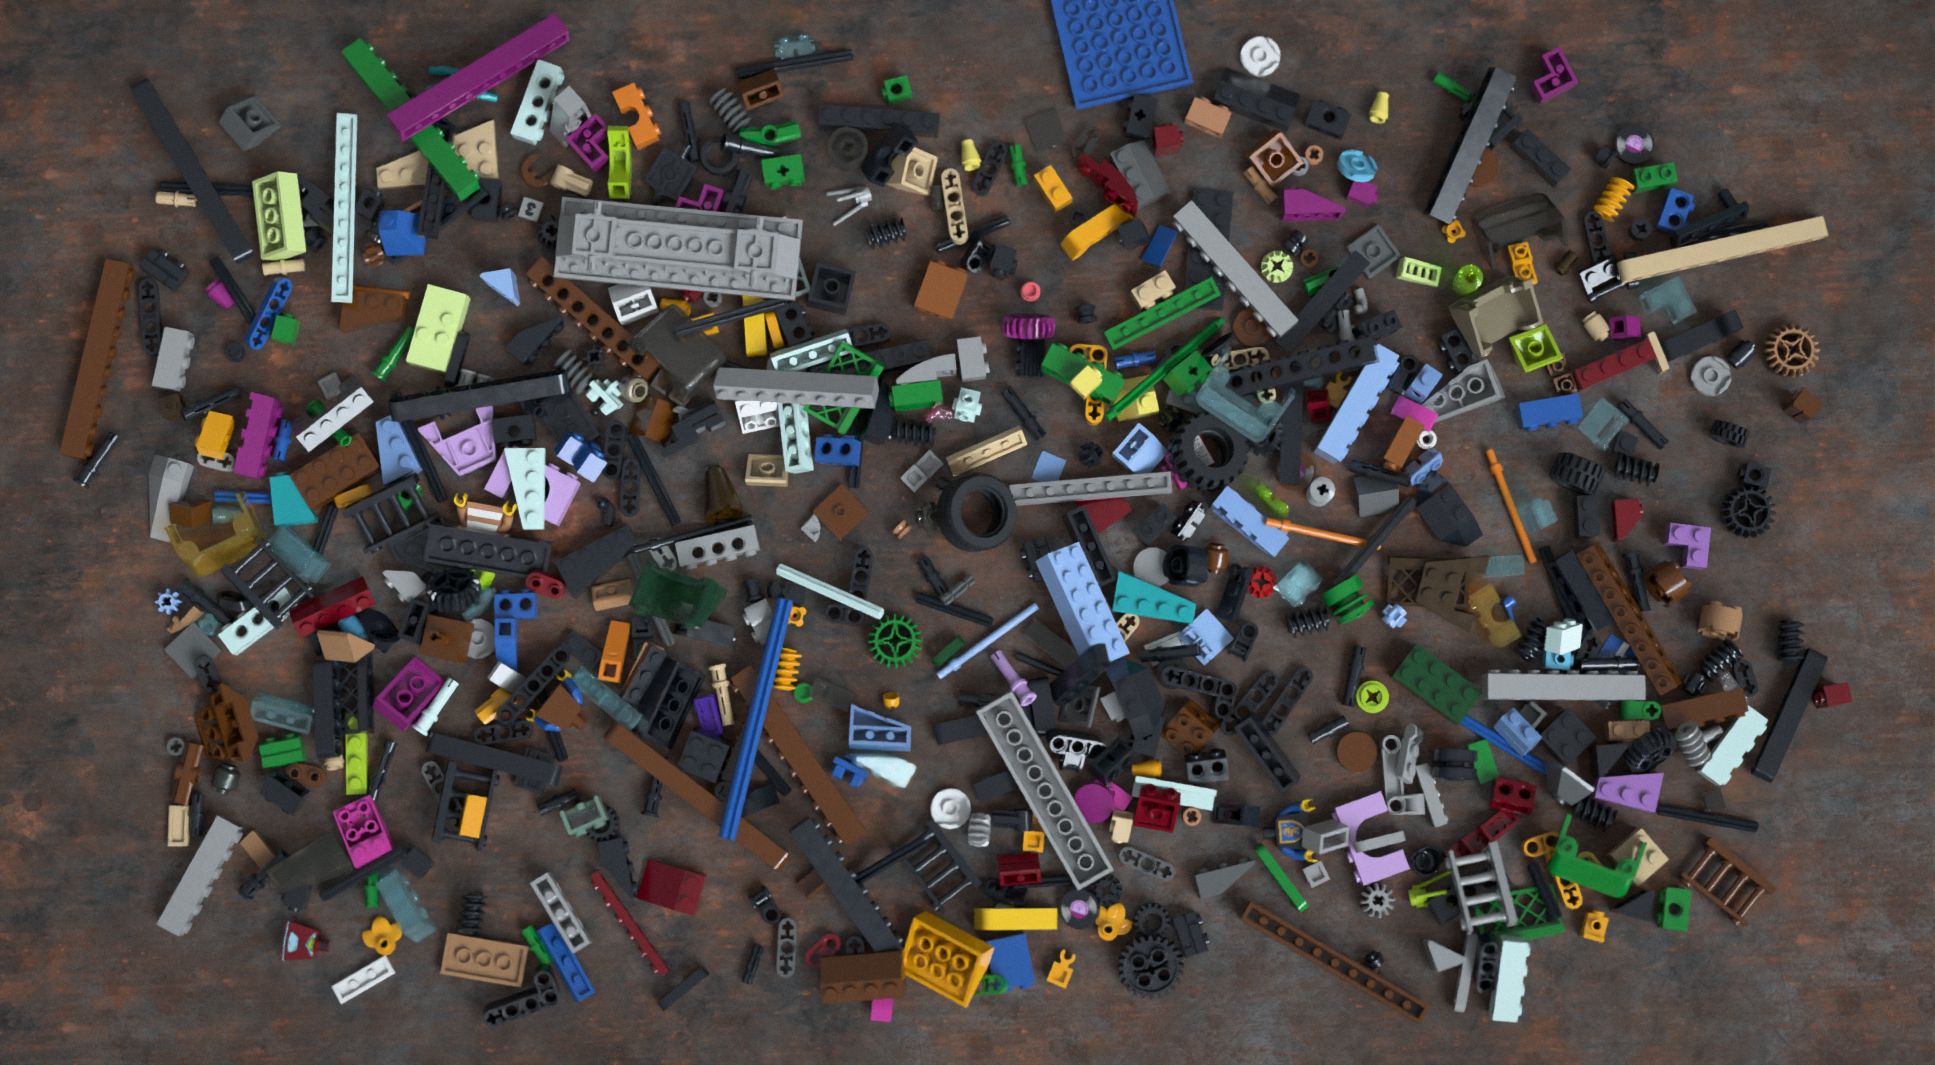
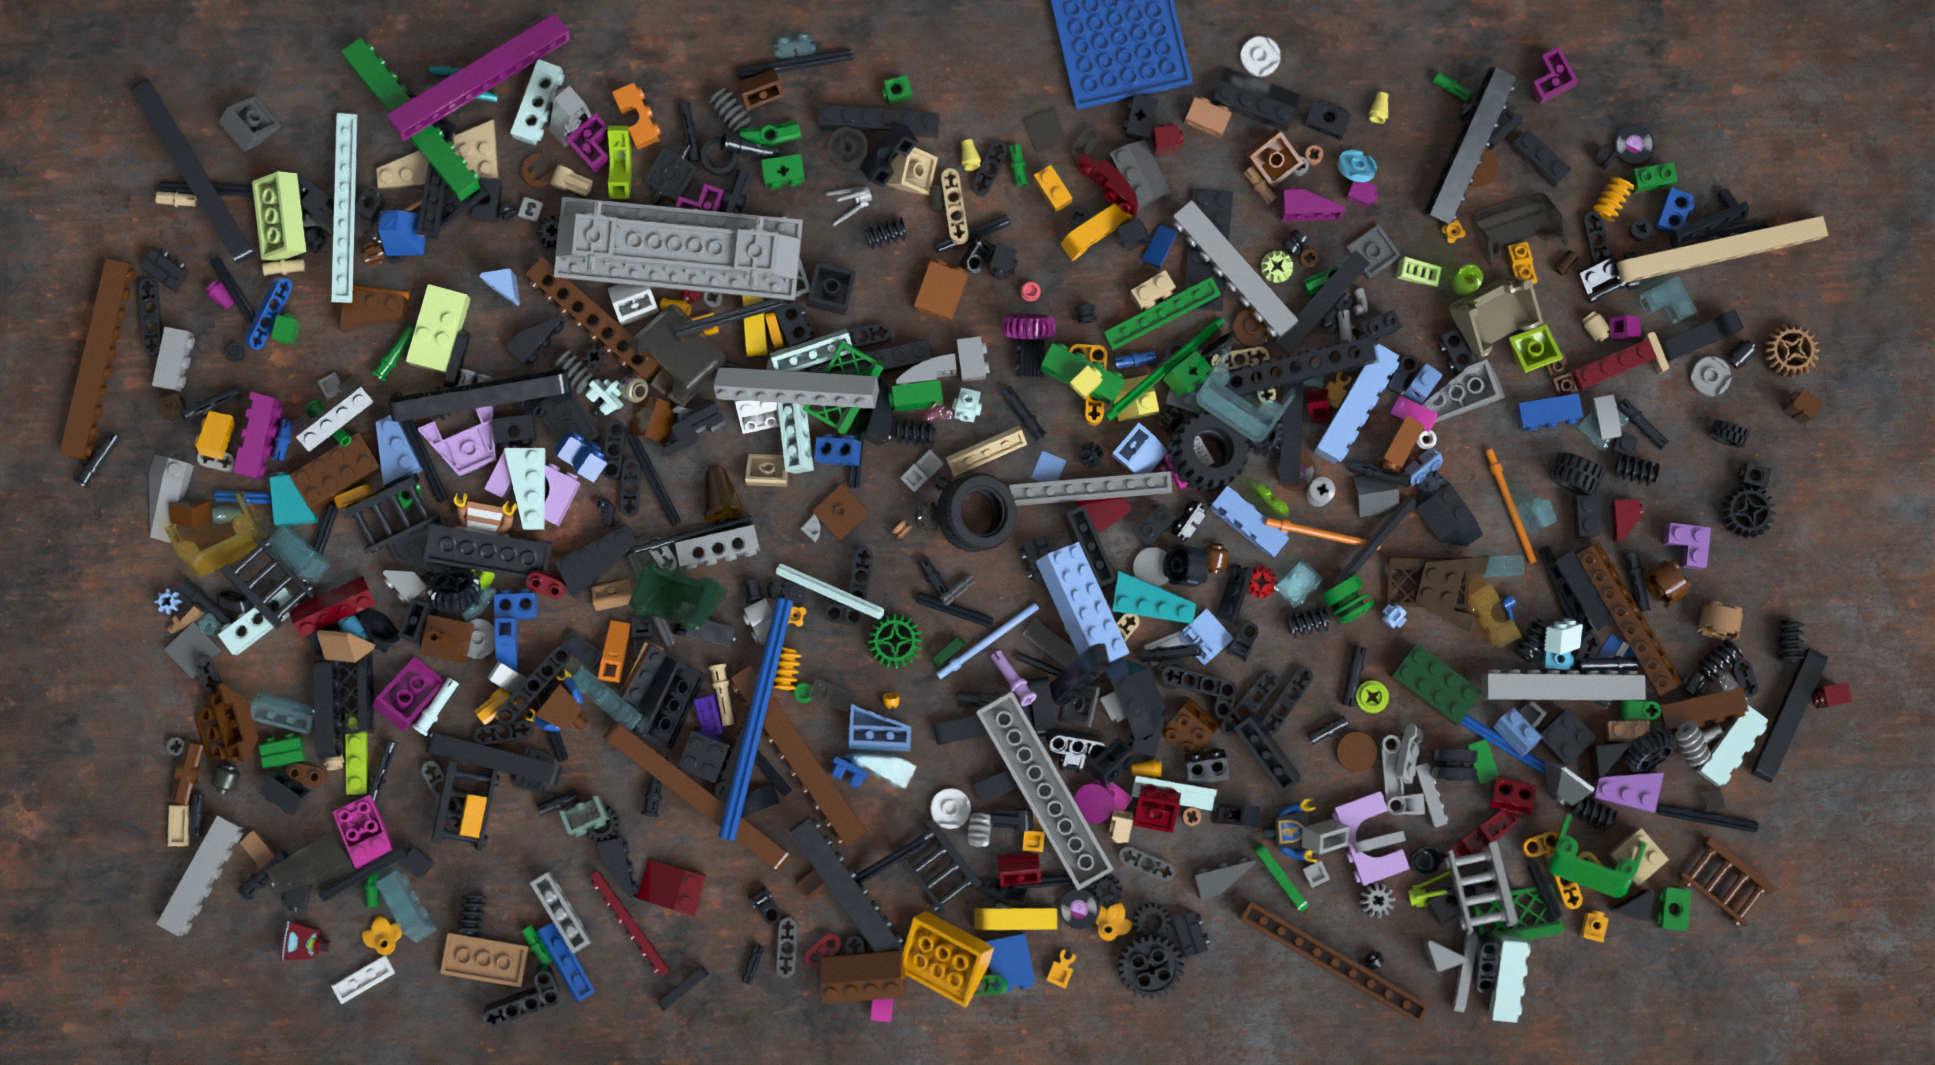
none -> light grey slope [1593,394,1622,440]

